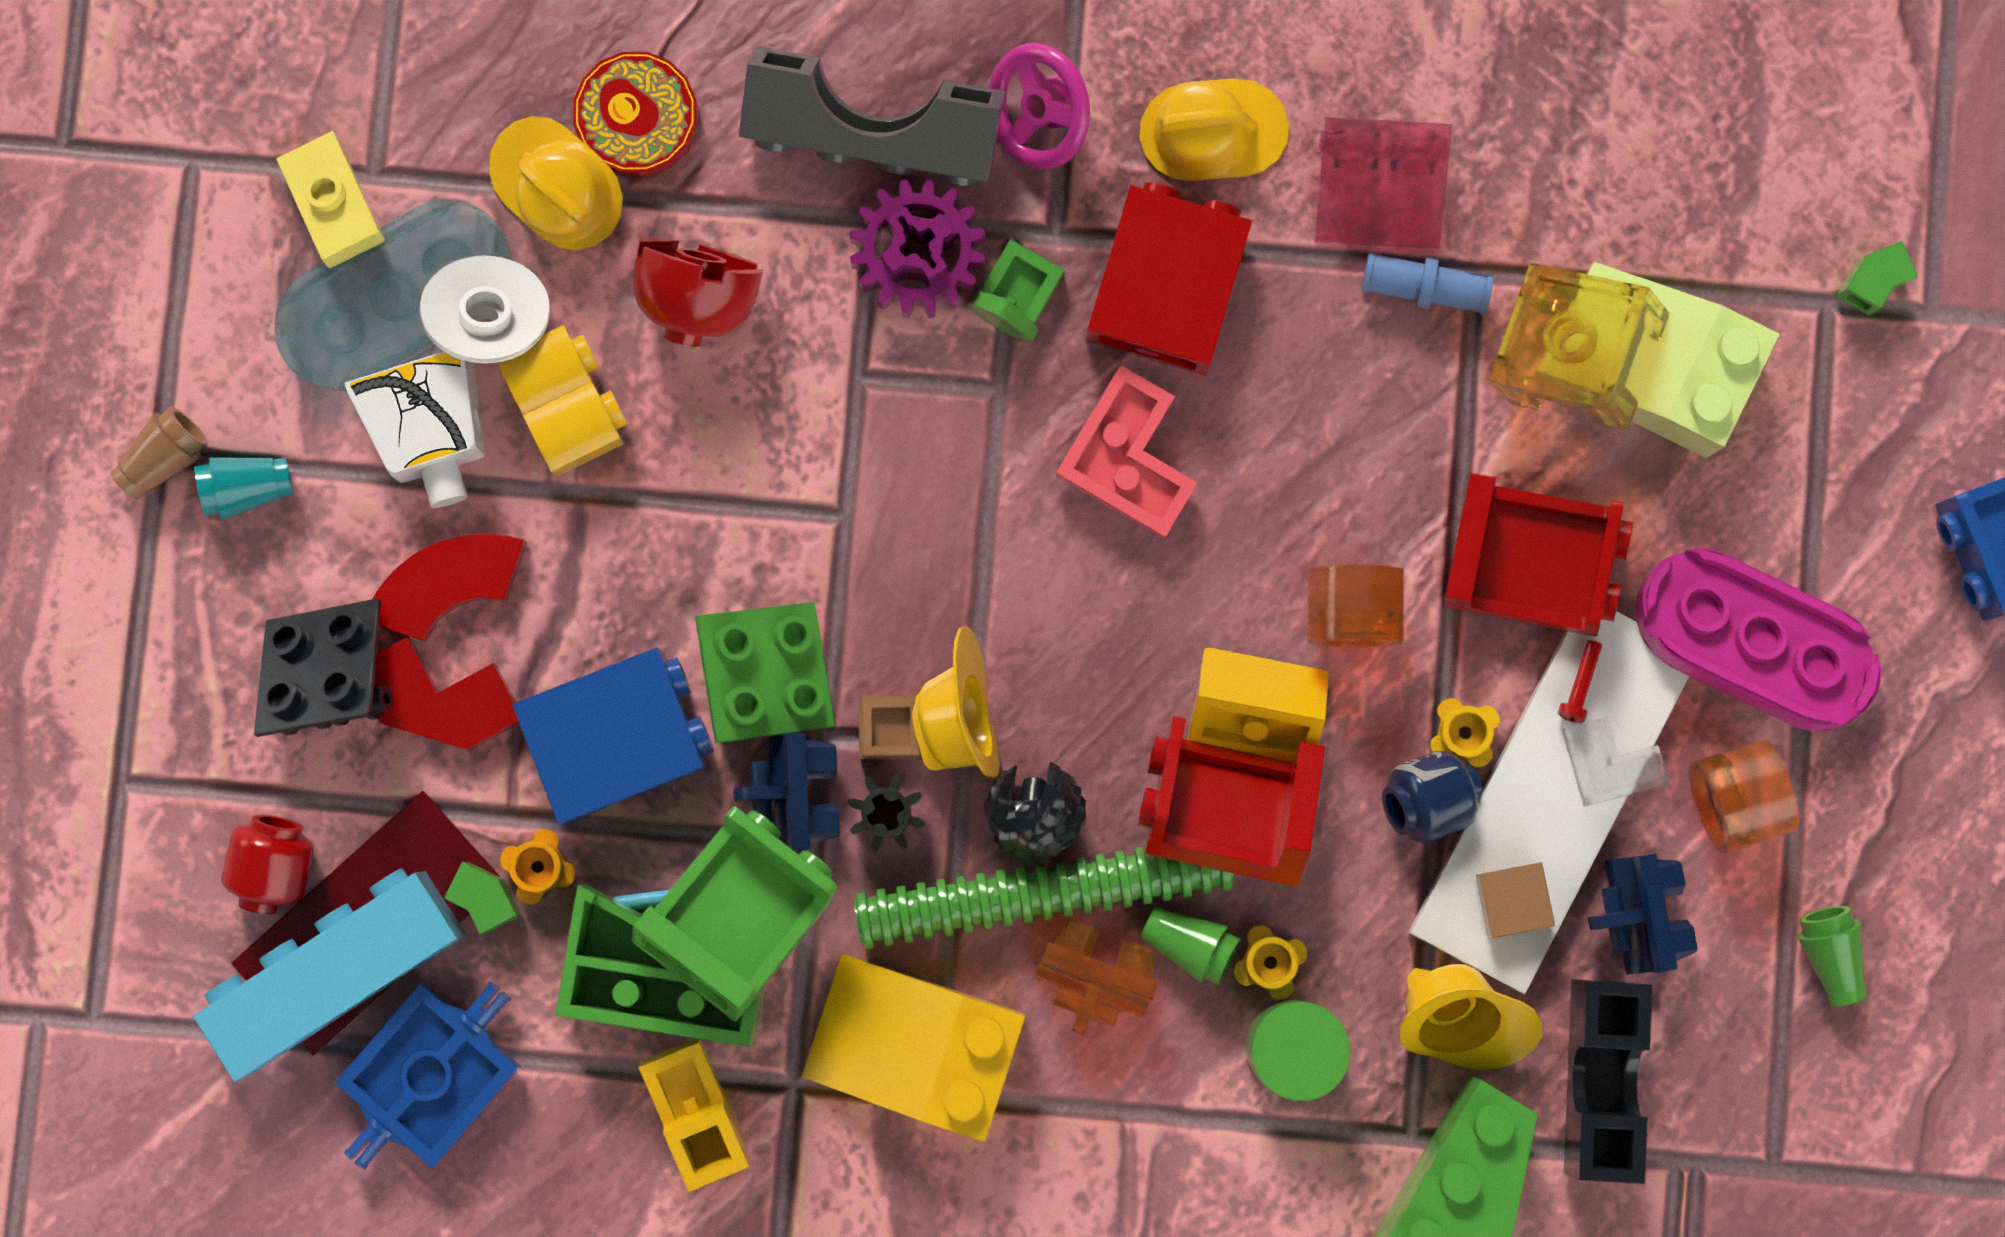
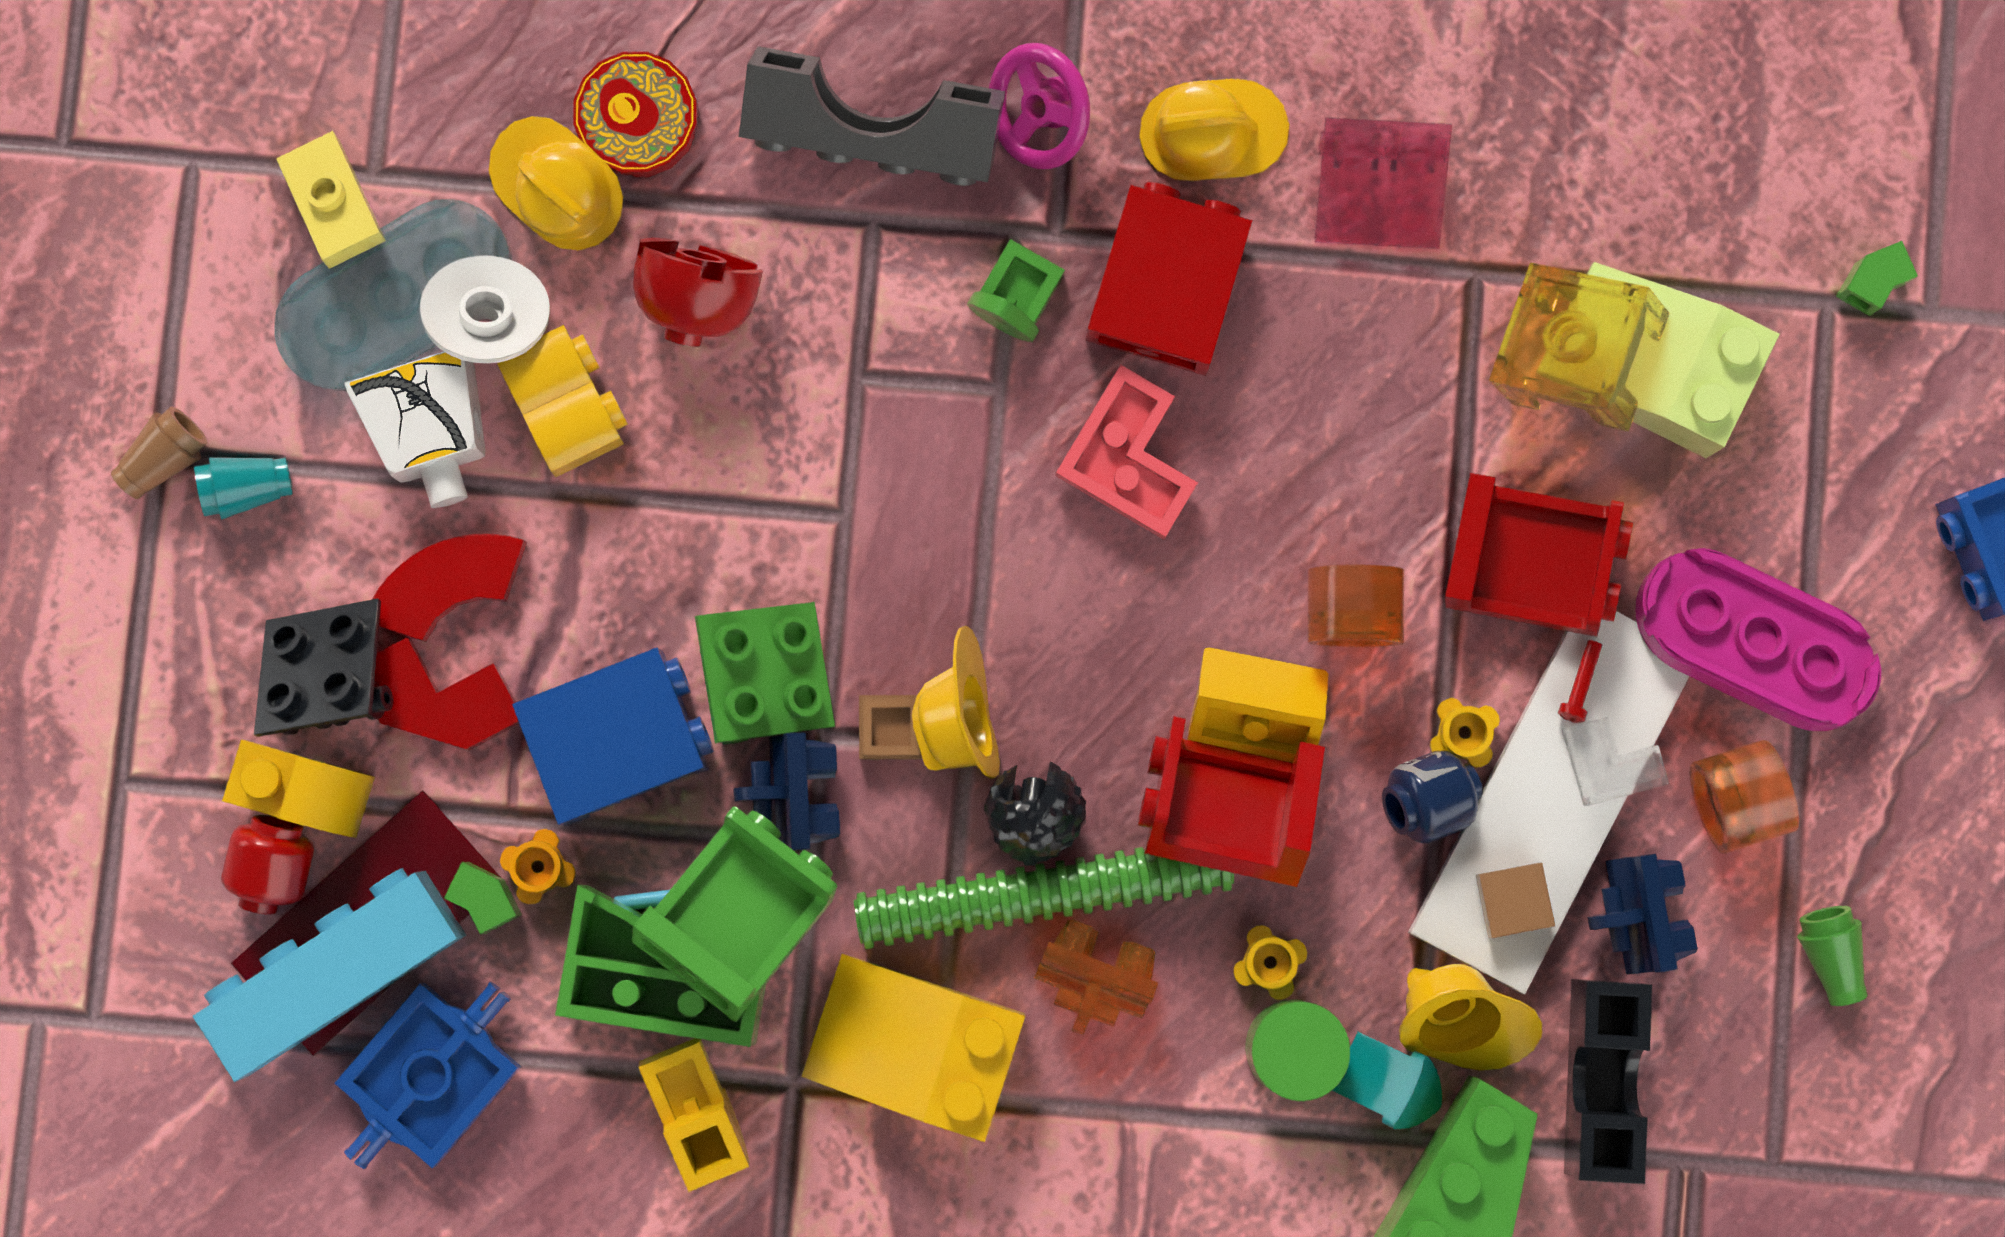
pearl dark grey gear [847,774,926,852] -> none
magenta gear [850,179,986,319] -> none
bright green cone [1140,905,1241,985] -> none
medium blue pin [1361,252,1494,315] -> none
none -> yellow brick [222,739,375,838]
none -> teal tile [1332,1031,1442,1129]

